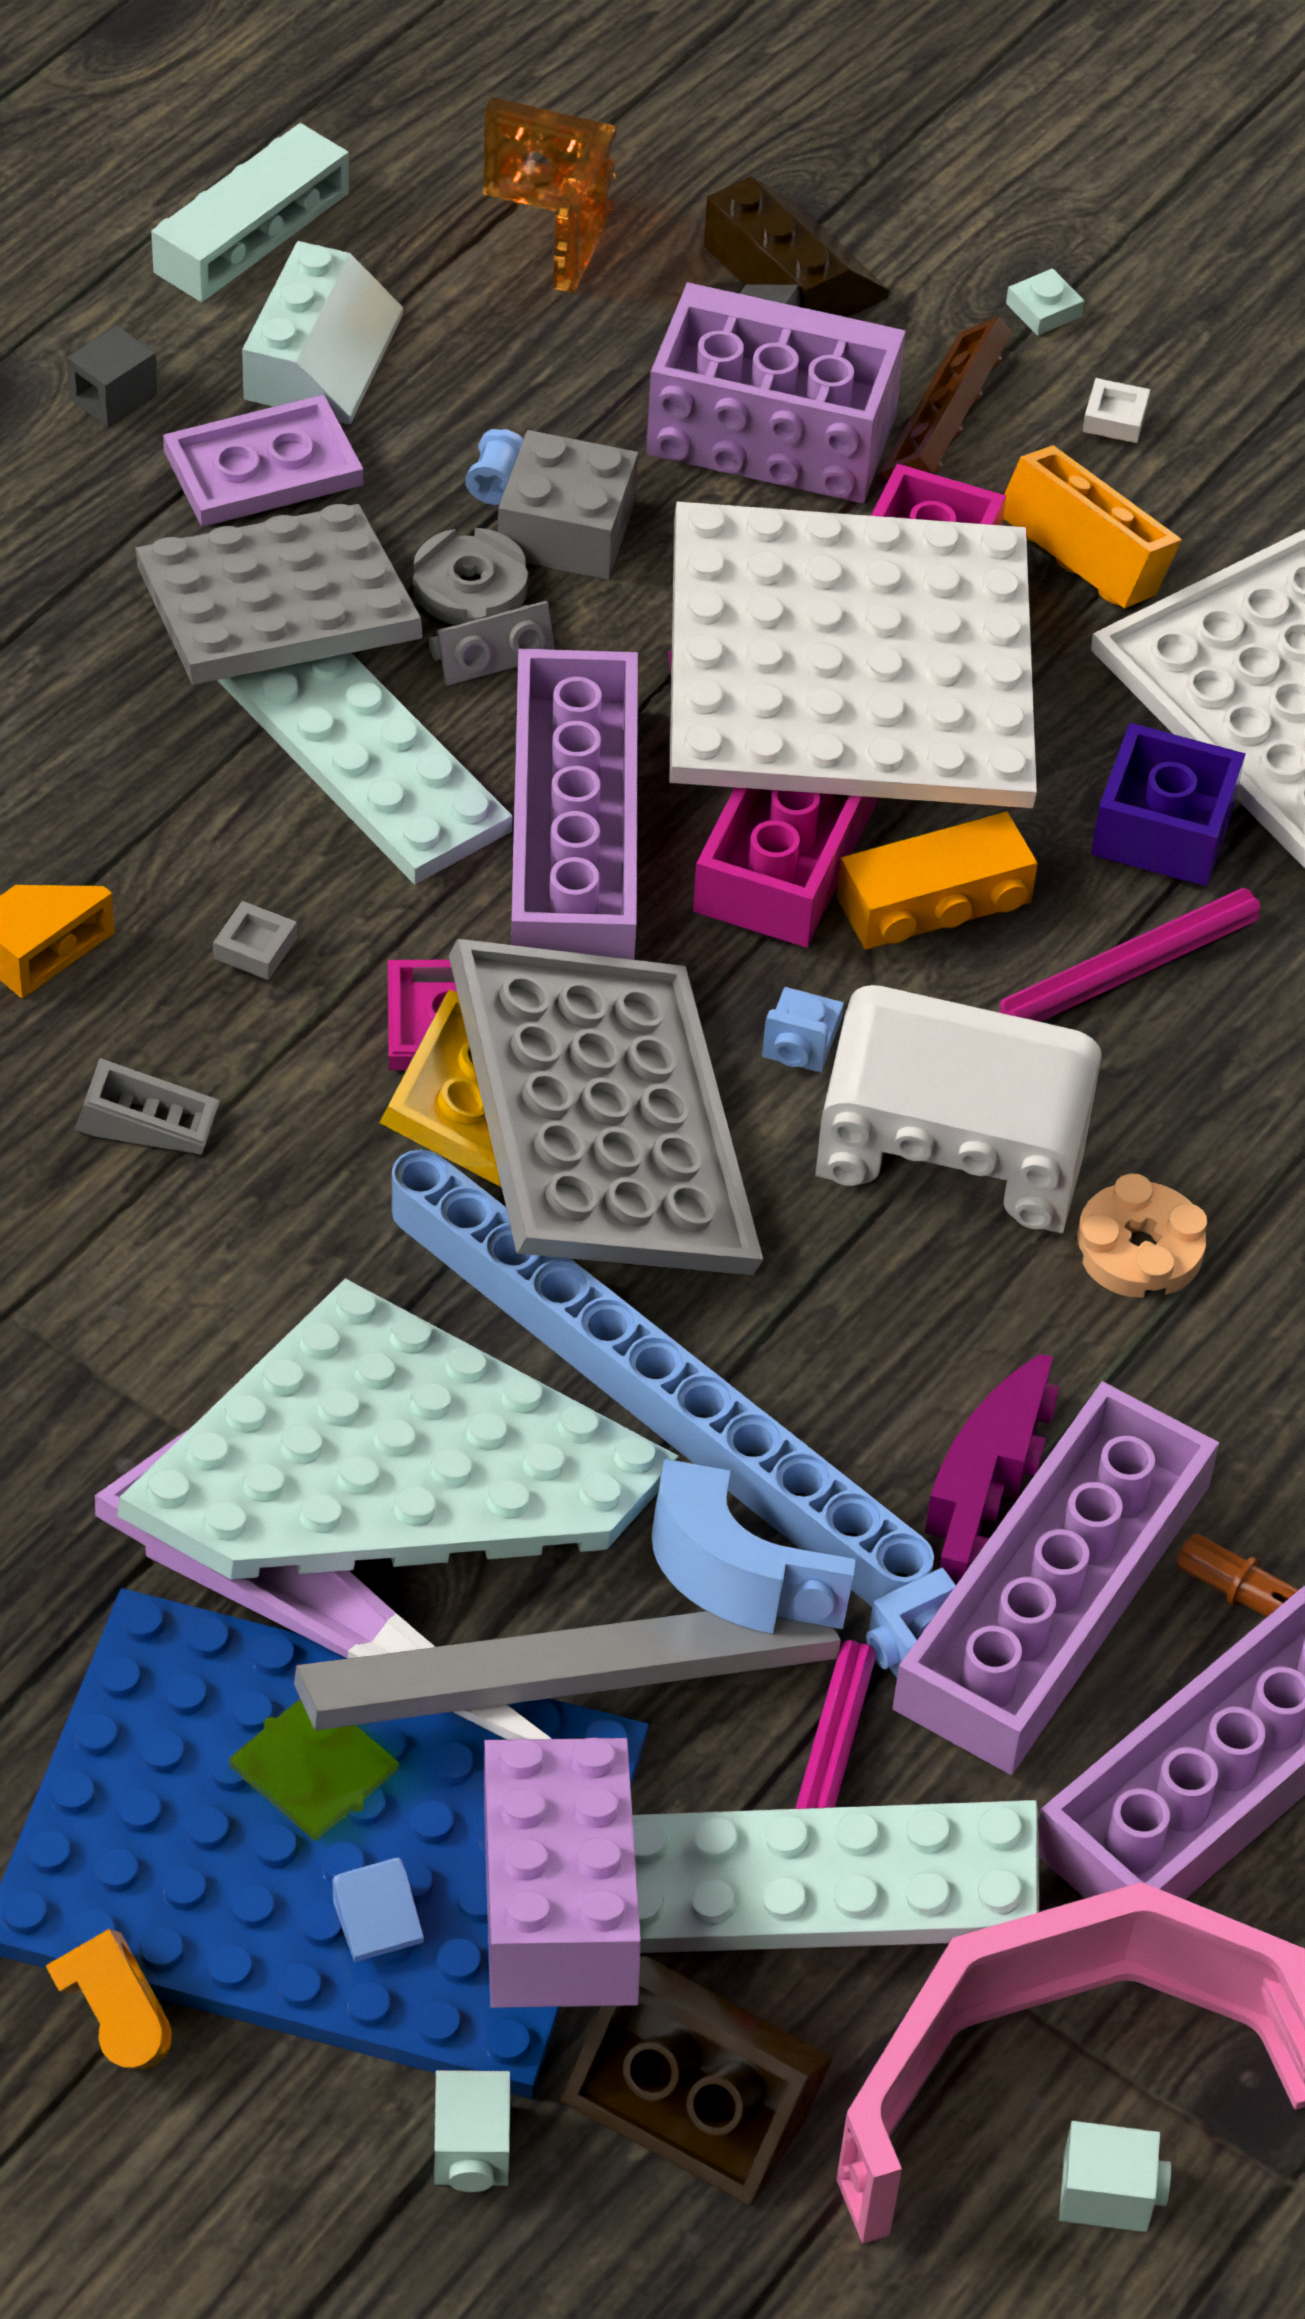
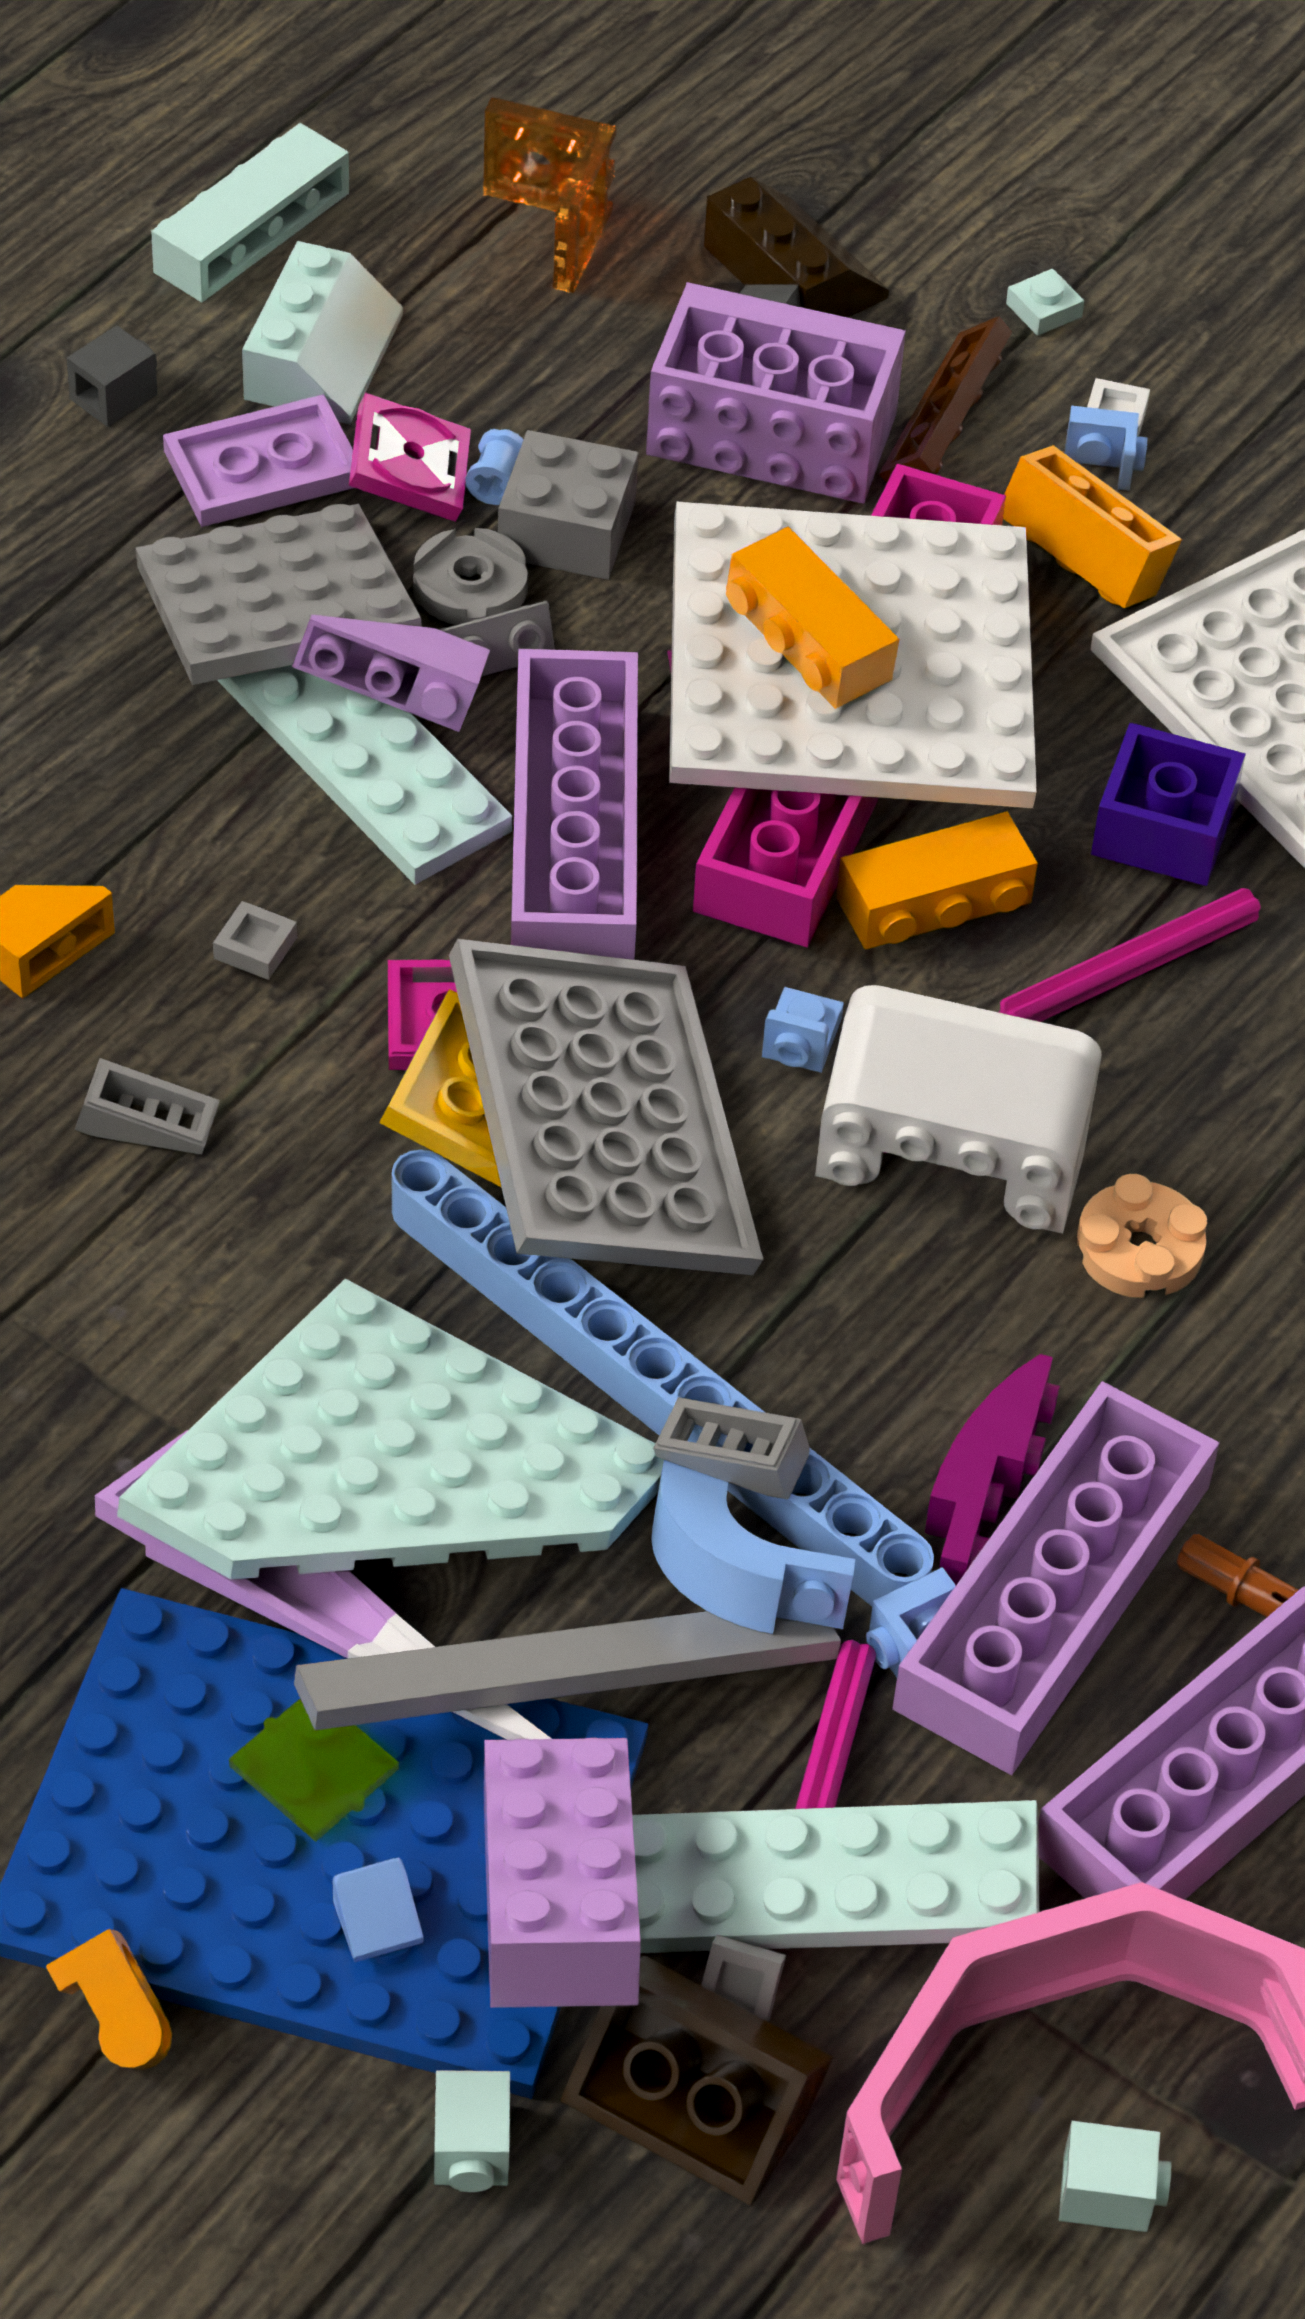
none -> lavender slope [292,614,490,732]
none -> dark pink piece [349,393,471,522]
none -> light grey slope [653,1397,810,1500]
none -> light grey plate [701,1935,786,2022]
none -> light orange brick [726,526,900,709]
none -> light blue bracket [1065,406,1147,491]

